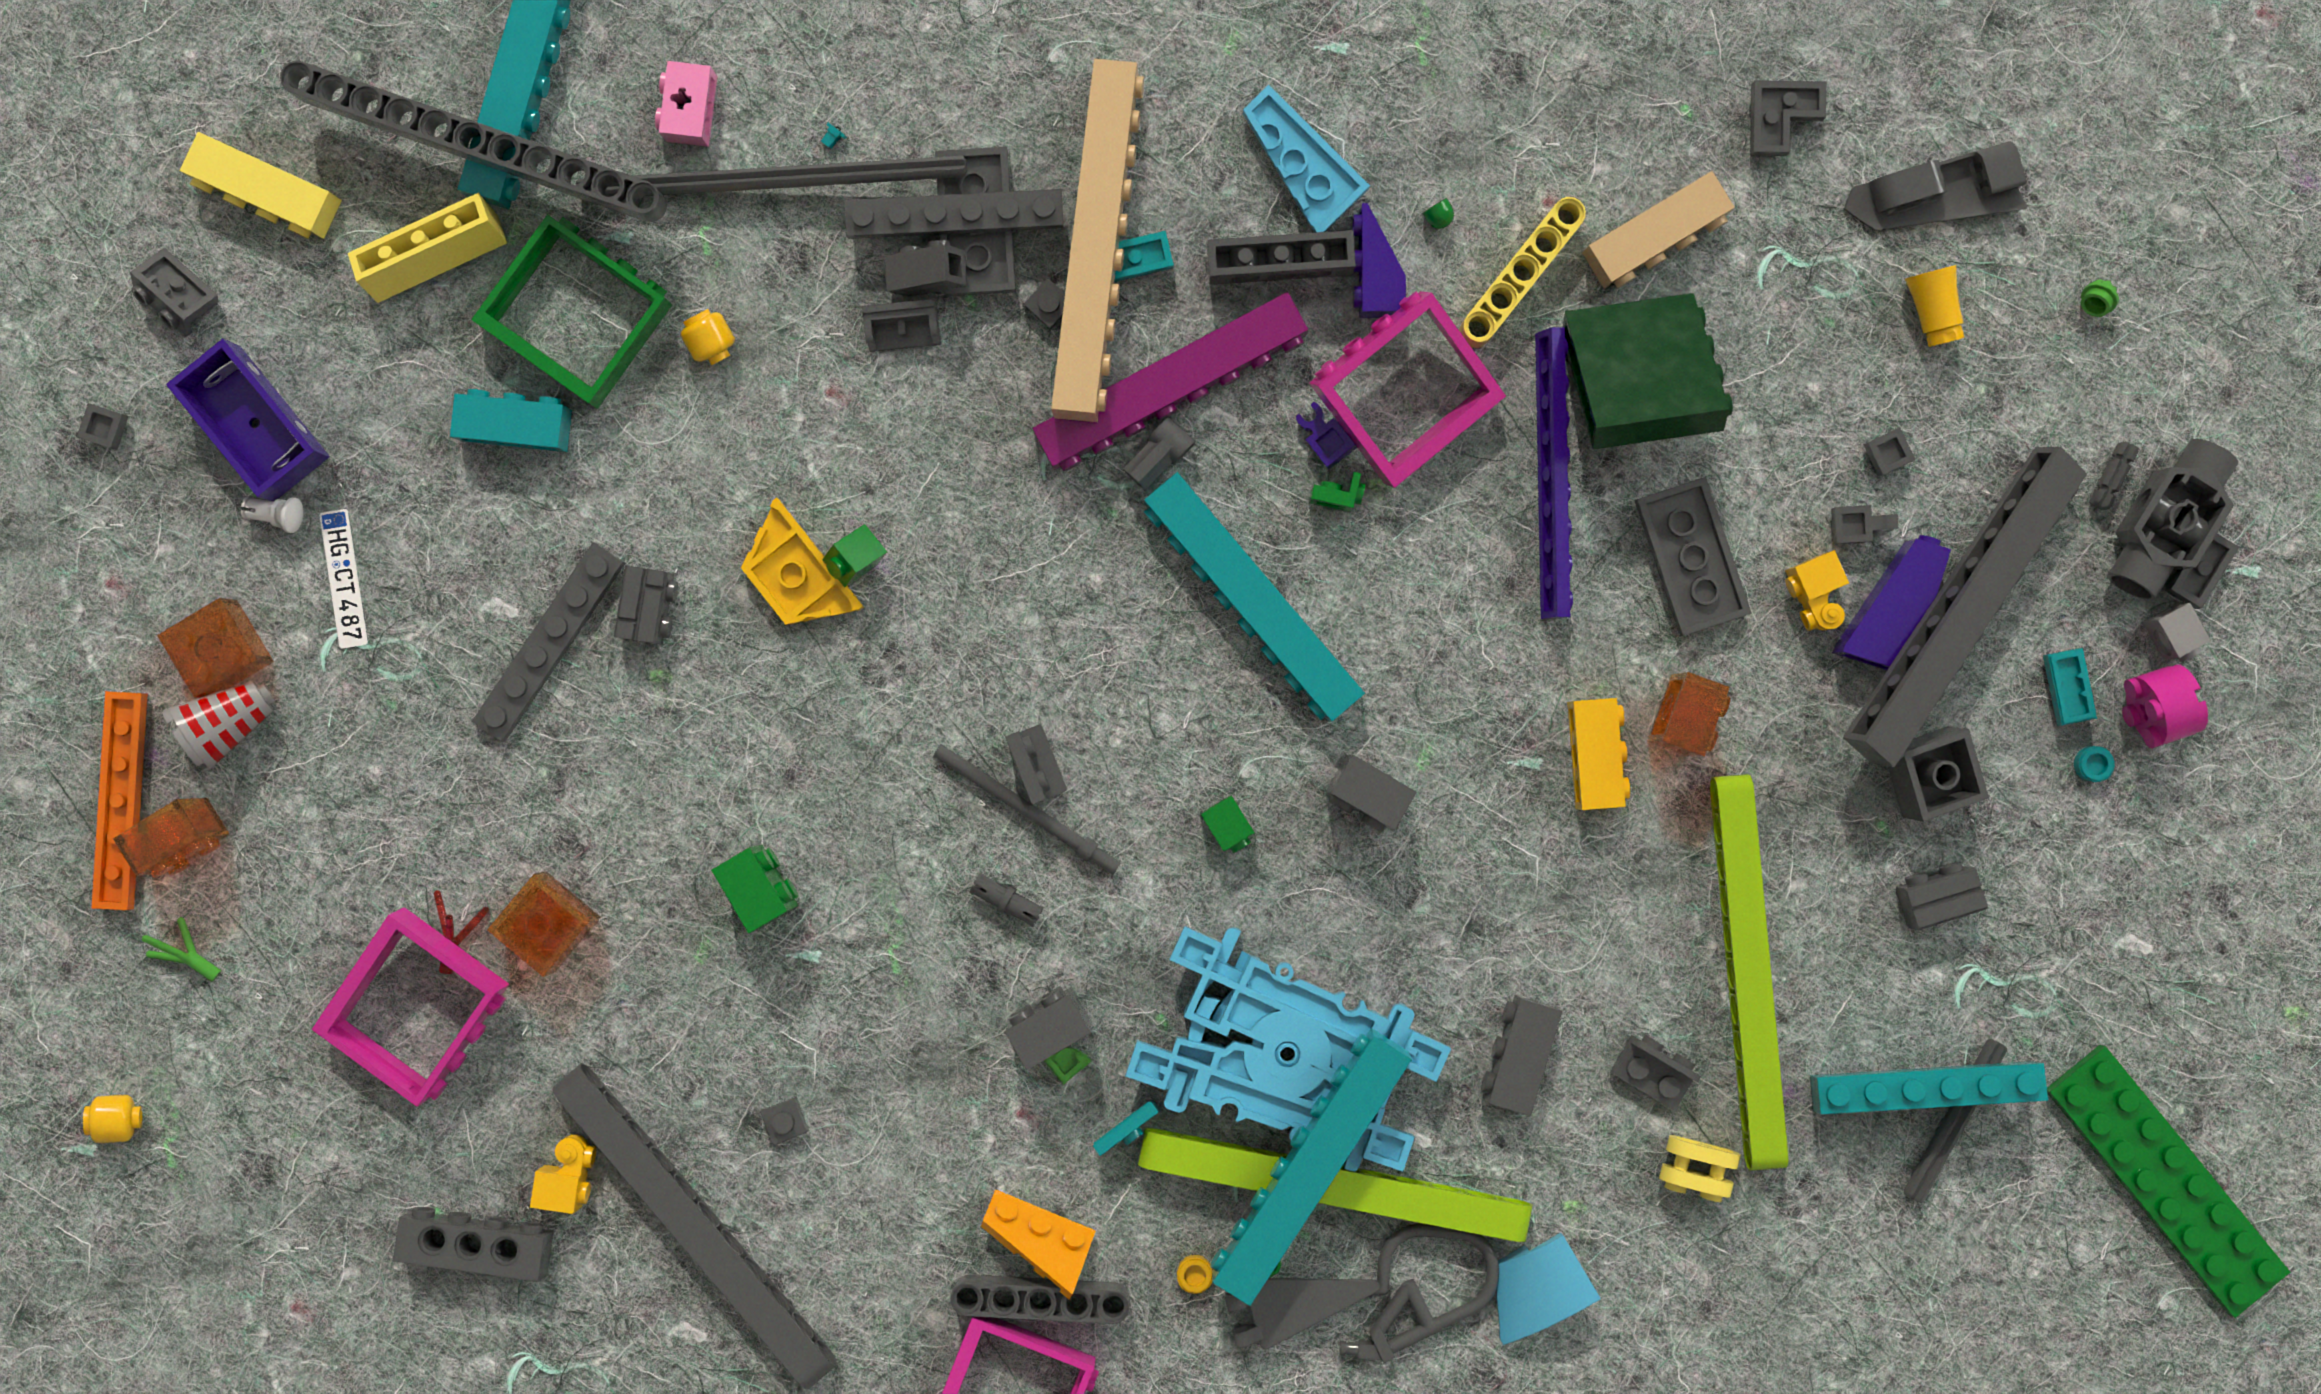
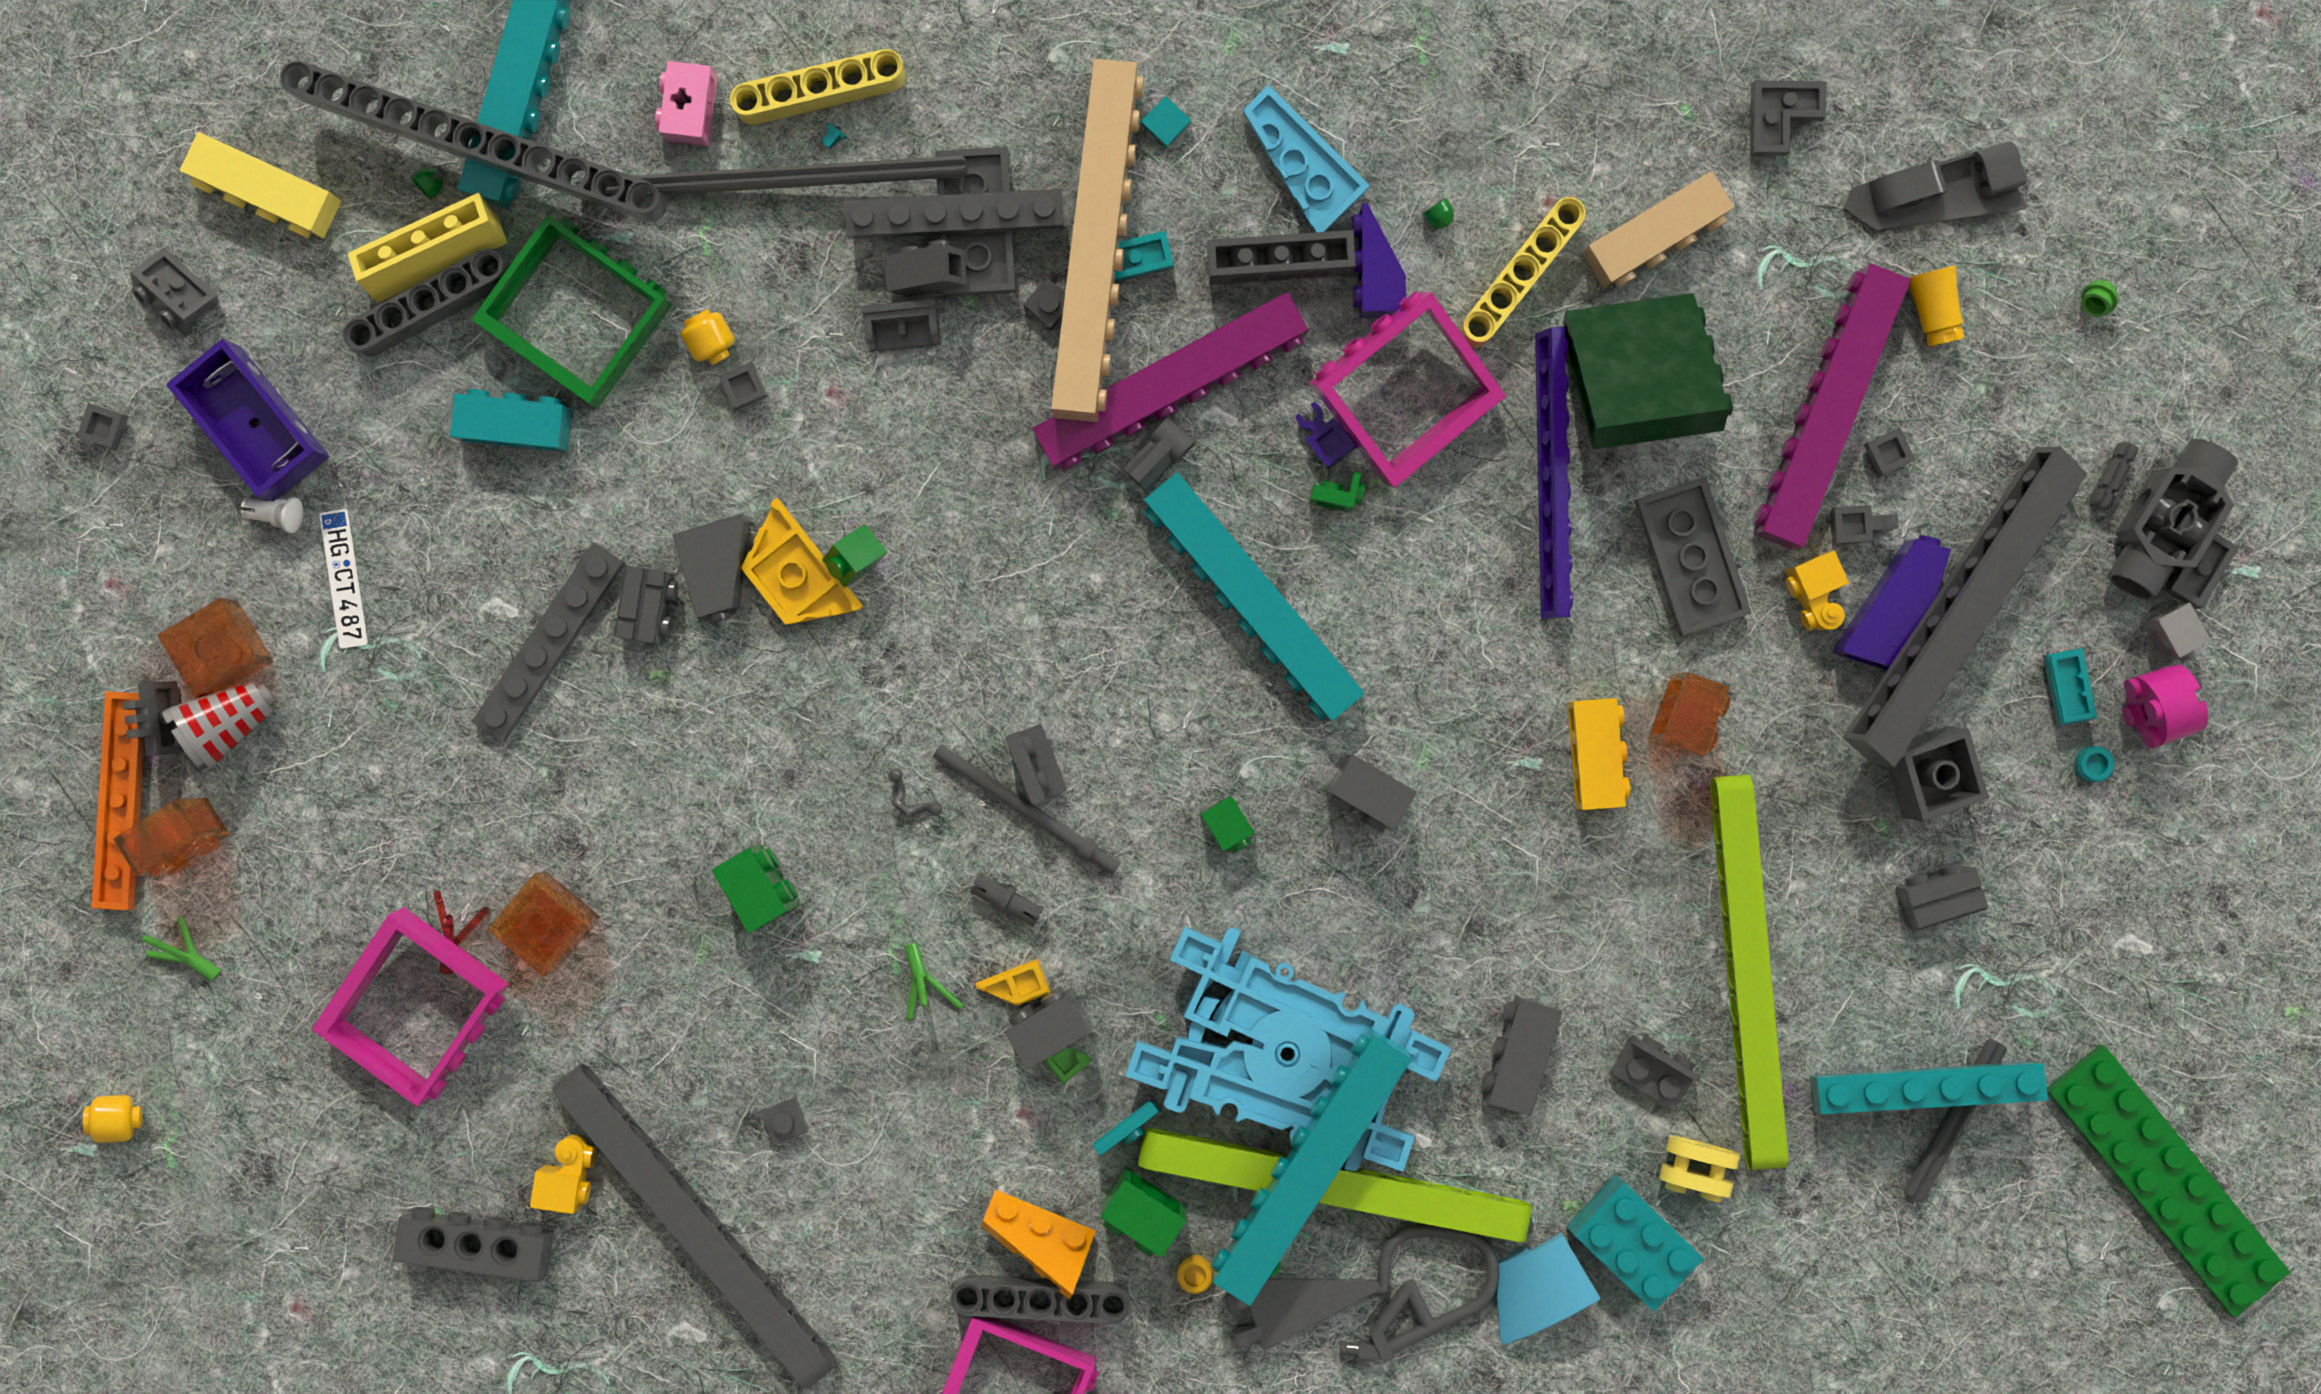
none -> dark grey hinge [123,681,185,756]
none -> dark grey beam [343,249,511,357]
none -> green hinge [410,167,443,199]
none -> dark grey slope [672,514,750,624]
none -> dark grey plate [719,361,768,411]
none -> light yellow beam [730,49,906,125]
none -> dark grey piece [888,768,943,819]
none -> bright green plant [904,942,963,1020]
none -> yellow tile [975,958,1051,1006]
none -> green brick [1100,1166,1187,1258]
none -> teal tile [1141,96,1191,149]
none -> teal brick [1566,1174,1704,1312]
none -> magenta brick [1754,263,1911,550]

